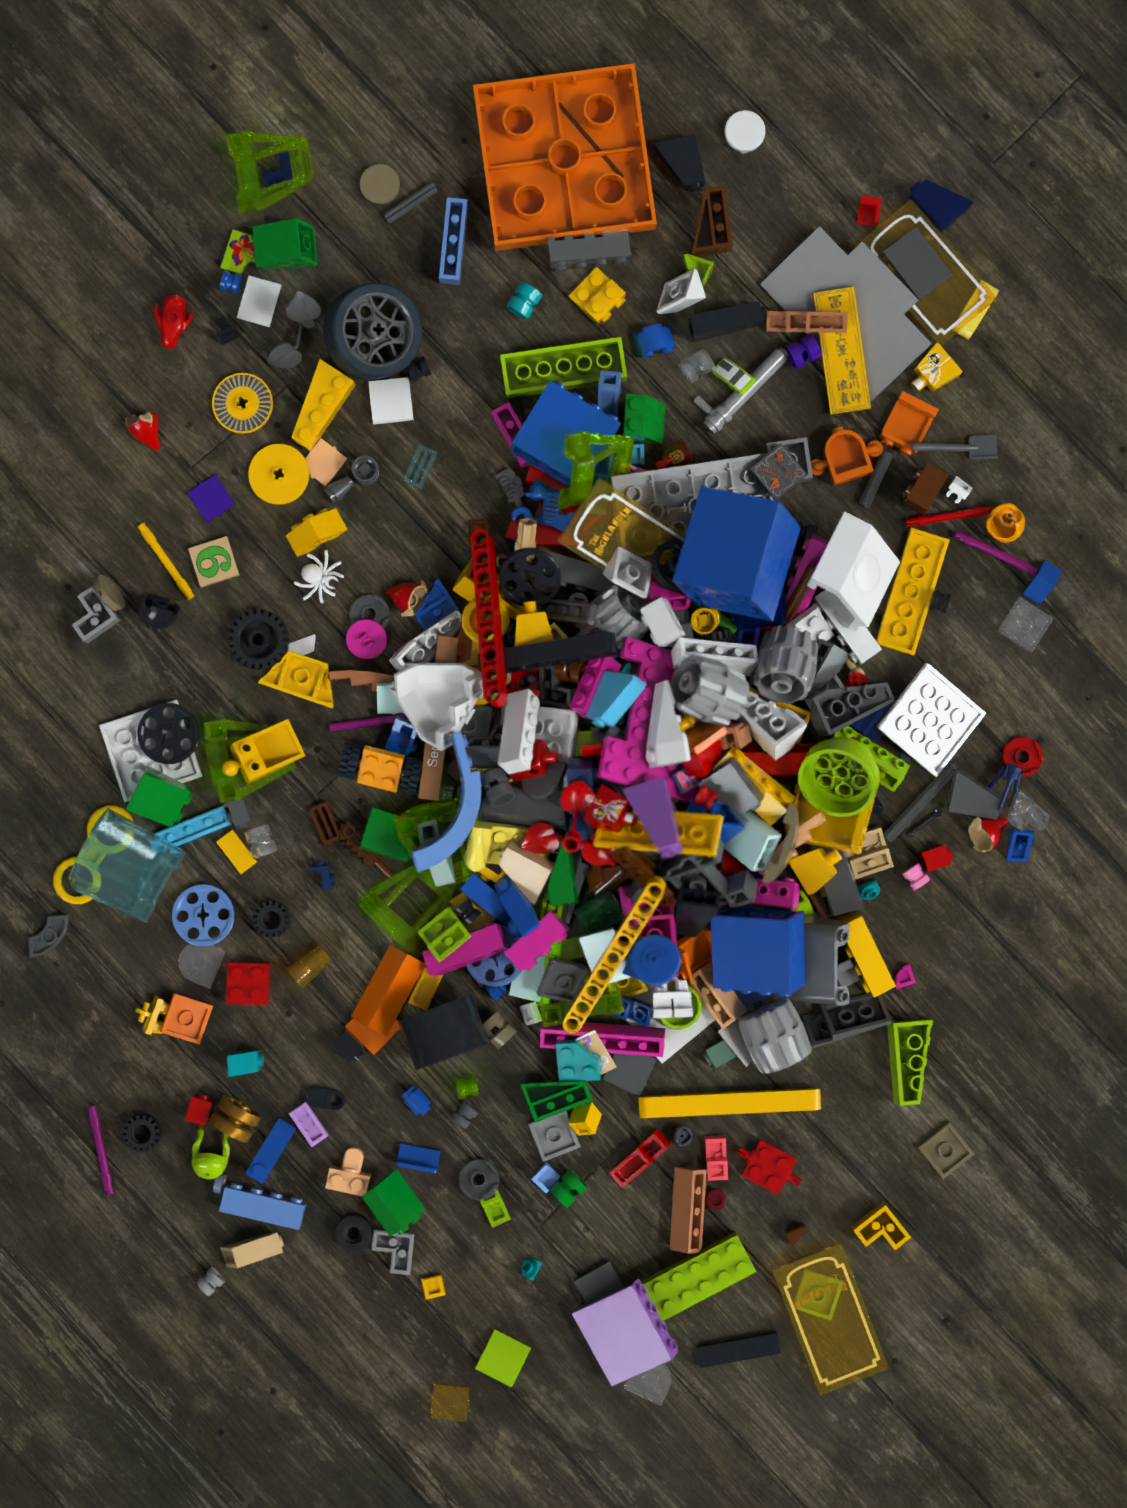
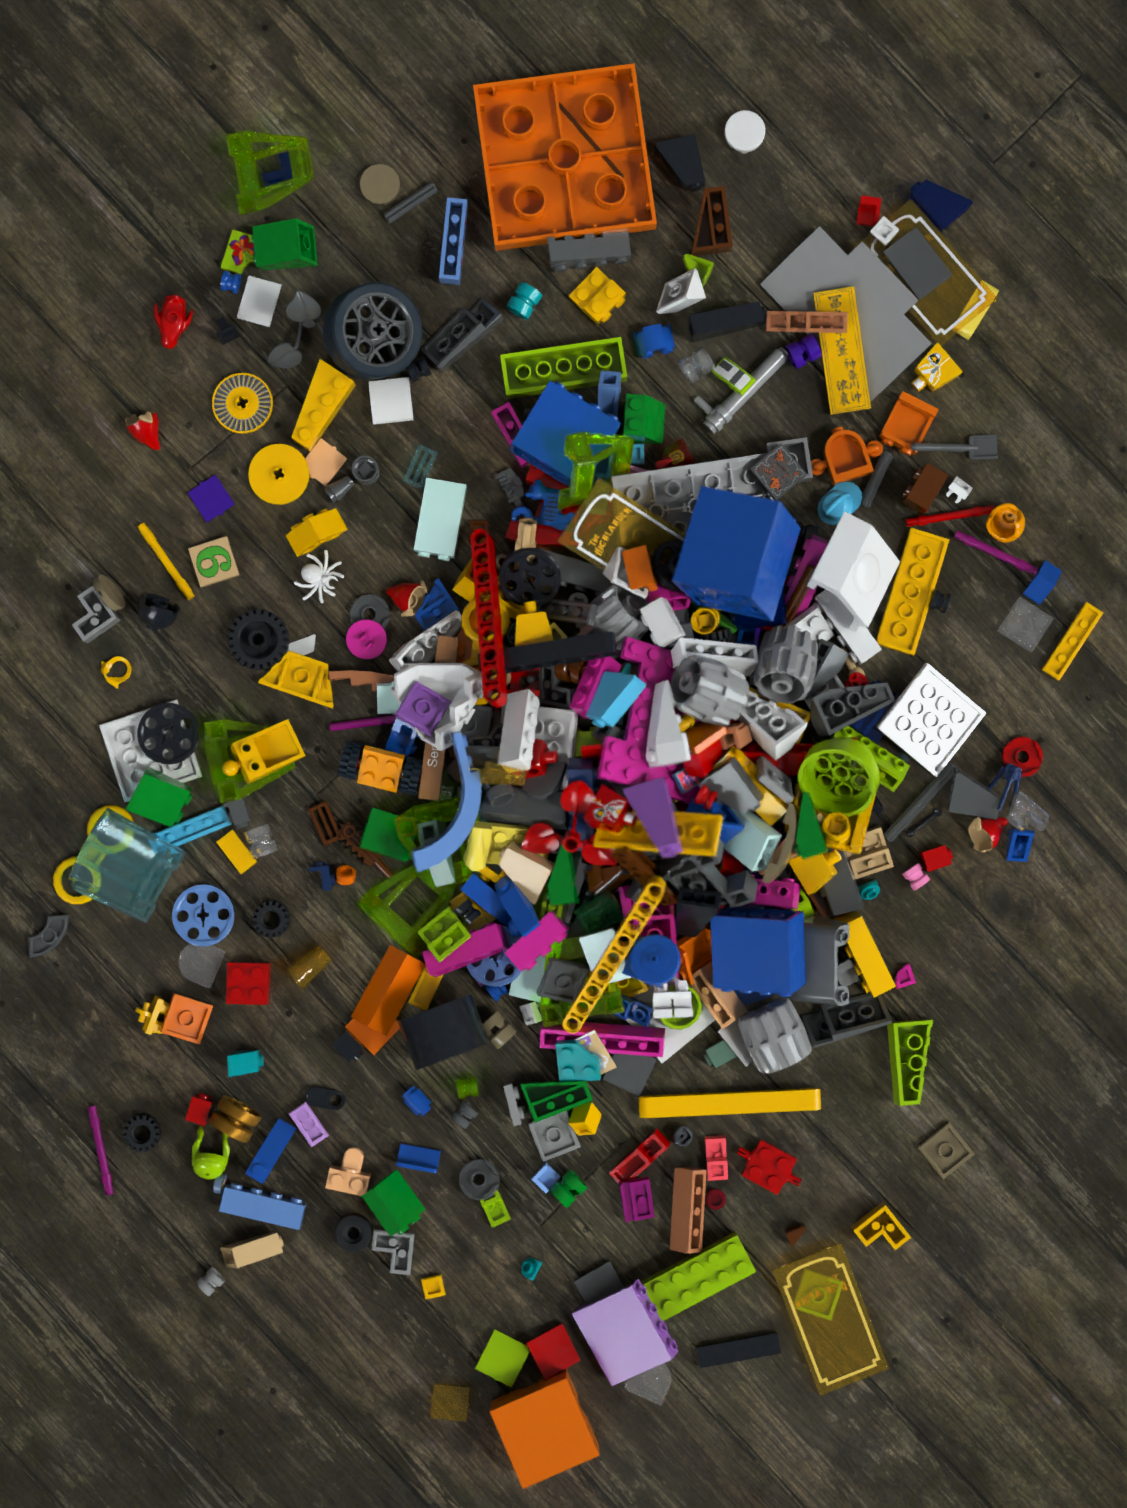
none -> yellow piece [101,656,132,689]
none -> orange tile [335,865,356,885]
none -> medium lavender tile [395,681,452,737]
none -> light aqua brick [414,478,467,561]
none -> dark grey slope [421,298,504,372]
none -> clear yellow slope [481,761,527,785]
none -> orange tile [490,1369,599,1489]
none -> light grey plate [504,1082,526,1126]
none -> red tile [525,1323,581,1380]
none -> magenta plate [619,1177,655,1223]
none -> orange panel [622,545,658,592]
none -> light grey tile [756,756,793,804]
none -> green slope [795,792,829,860]
none -> medium azure piece [817,481,862,525]
none -> yellow wheel [823,812,852,848]
none -> white tile [870,216,899,246]
none -> yellow tile [1041,602,1103,681]

